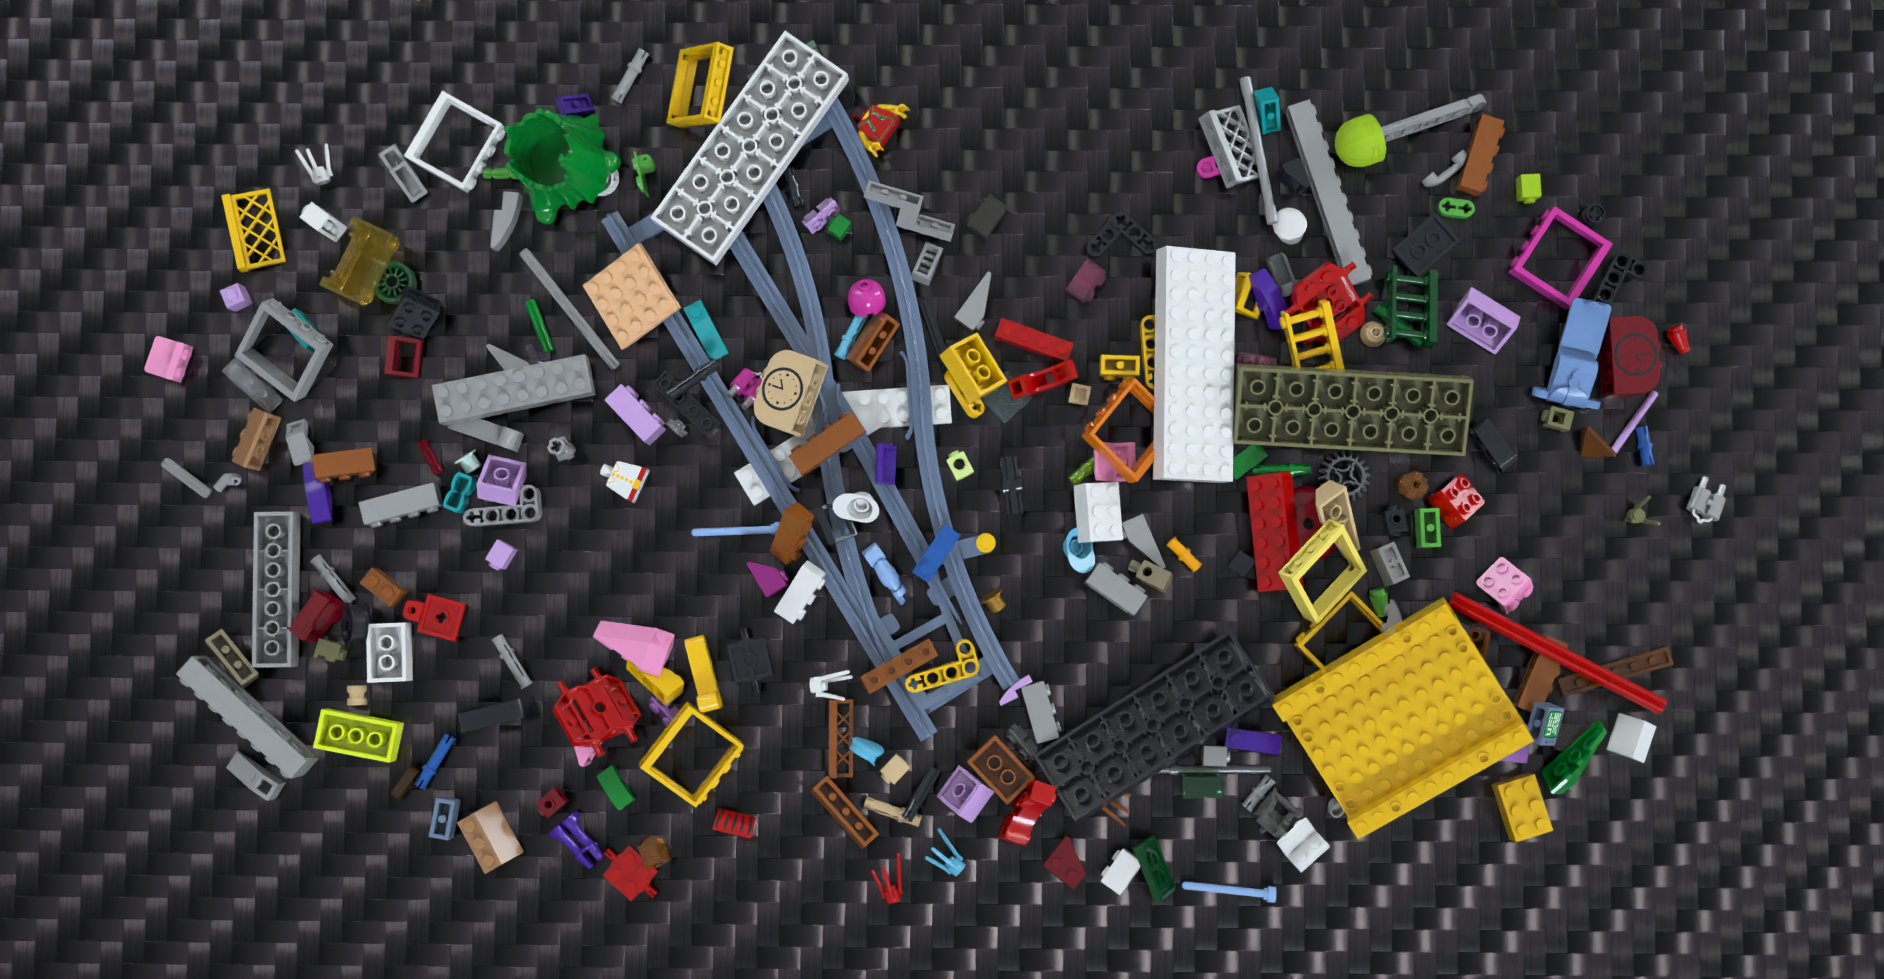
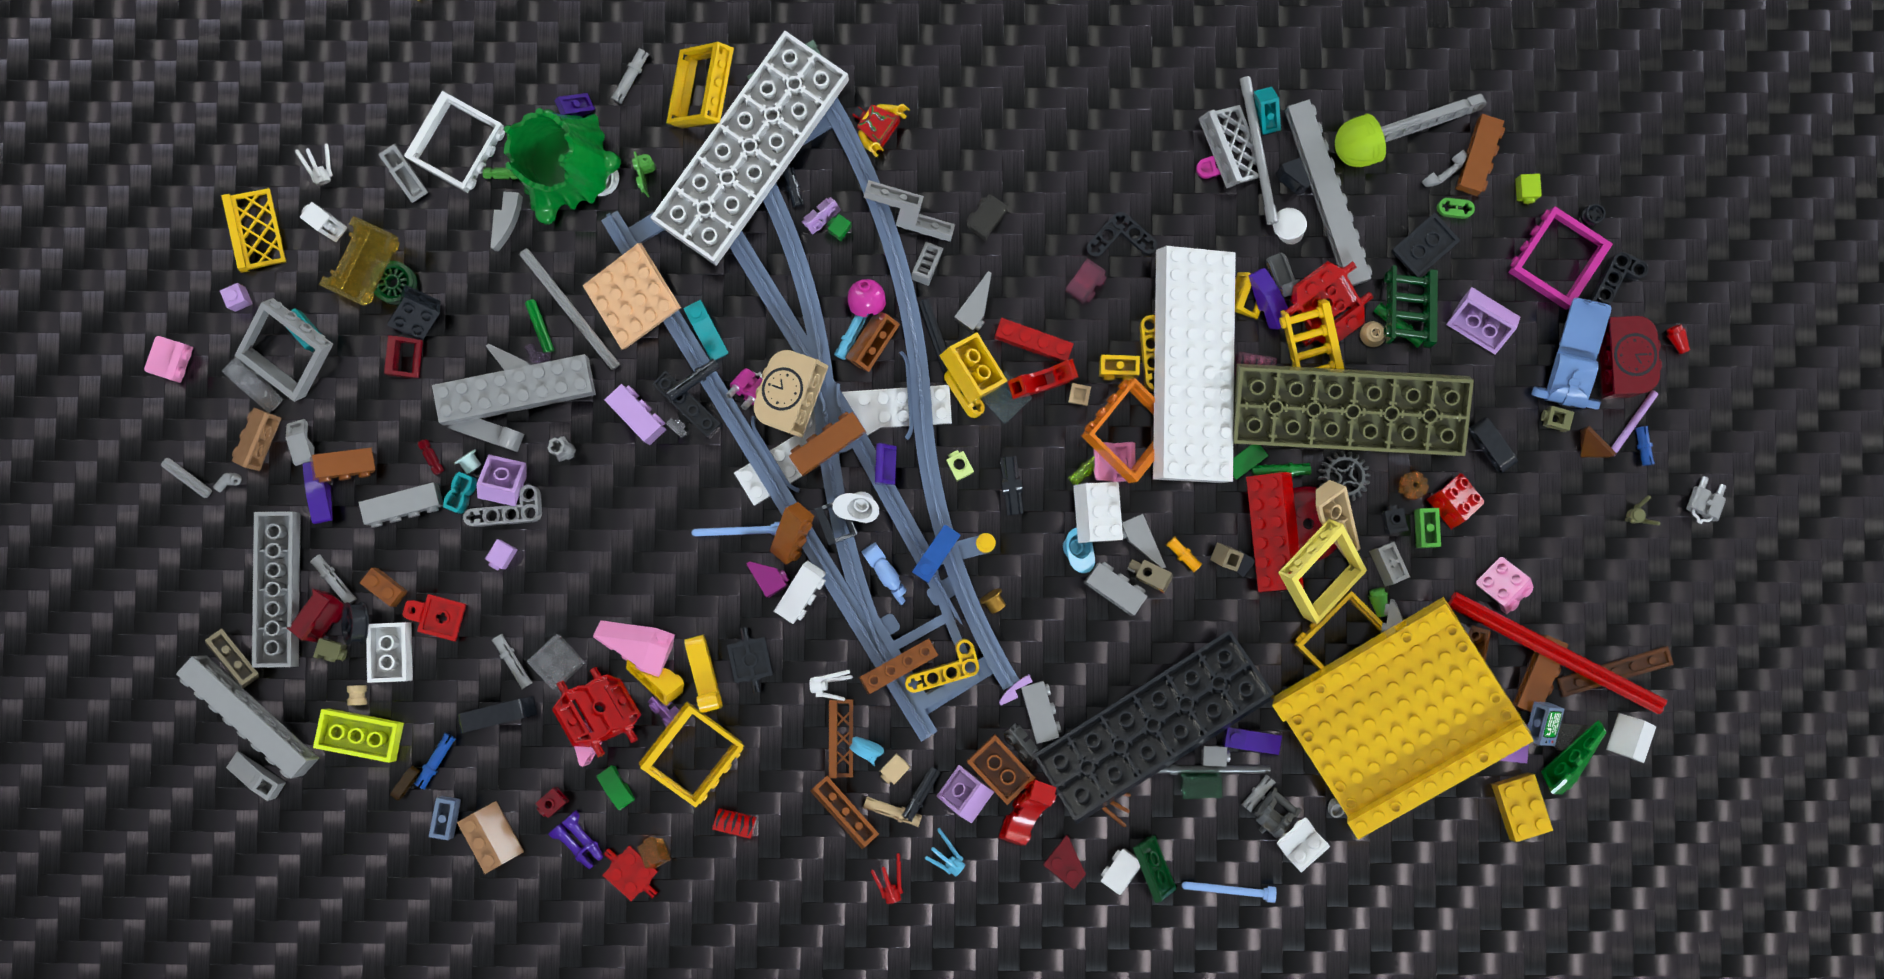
white torso [600,461,650,503] -> none
none -> clear brick [527,635,586,690]
none -> dark tan brick [1210,542,1244,571]

